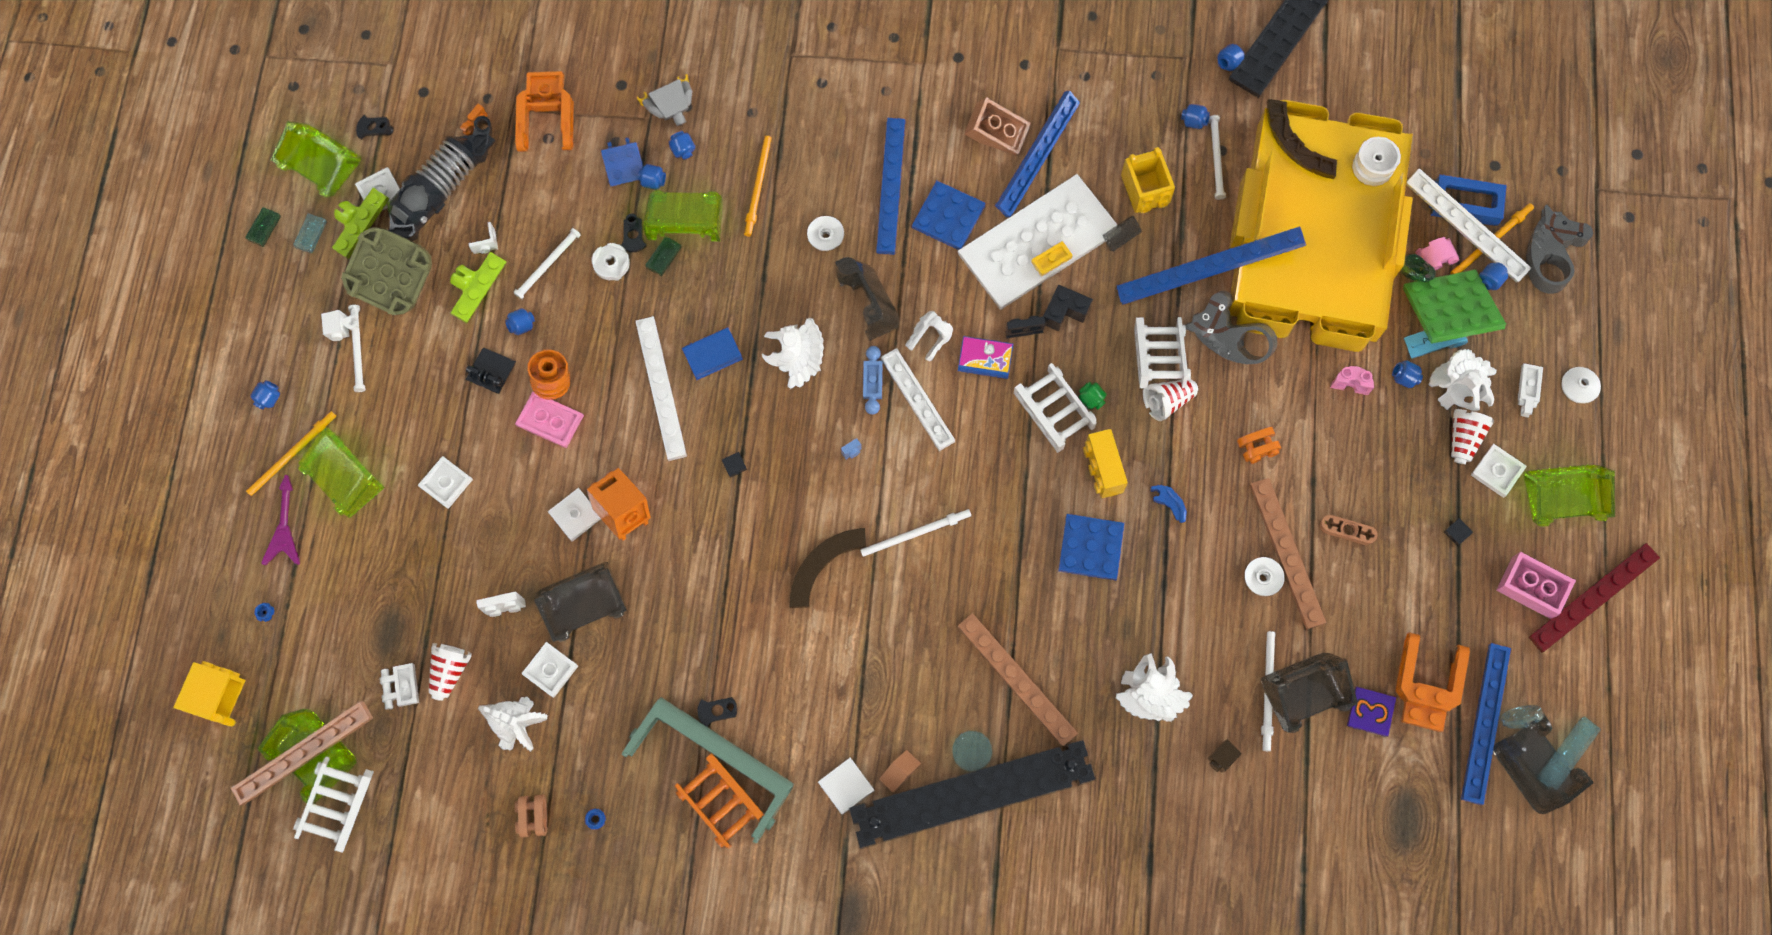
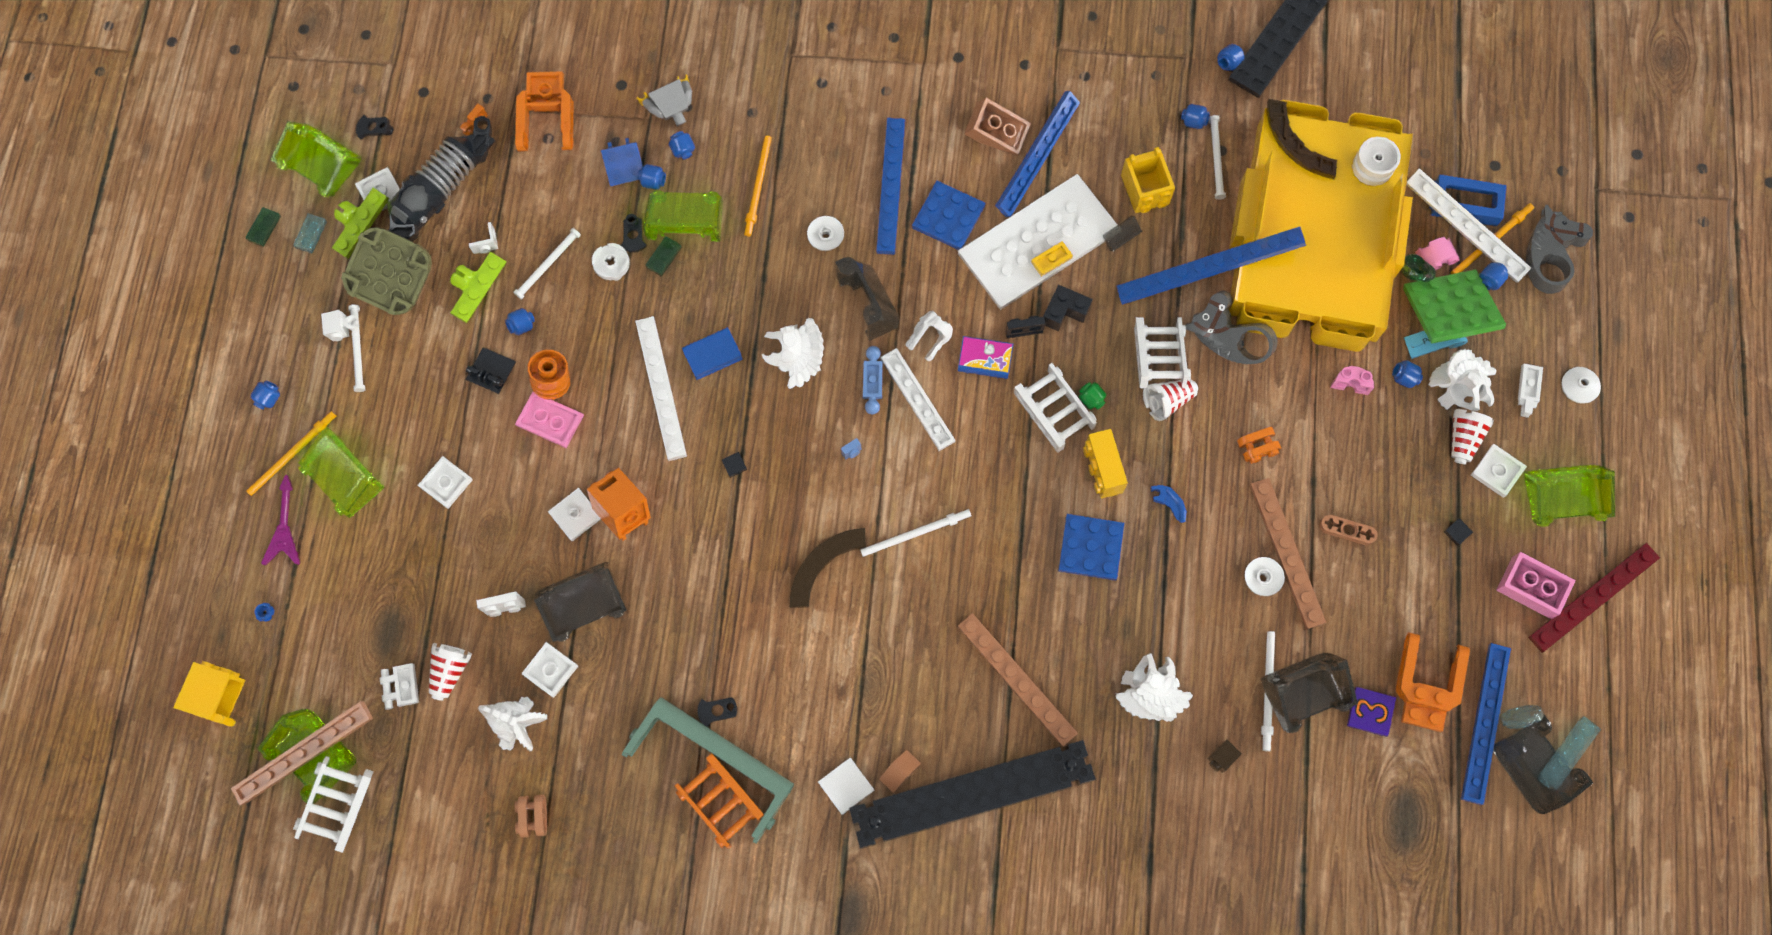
blue plate [585,809,606,830] -> none
clear light blue tile [952,731,992,771] -> none

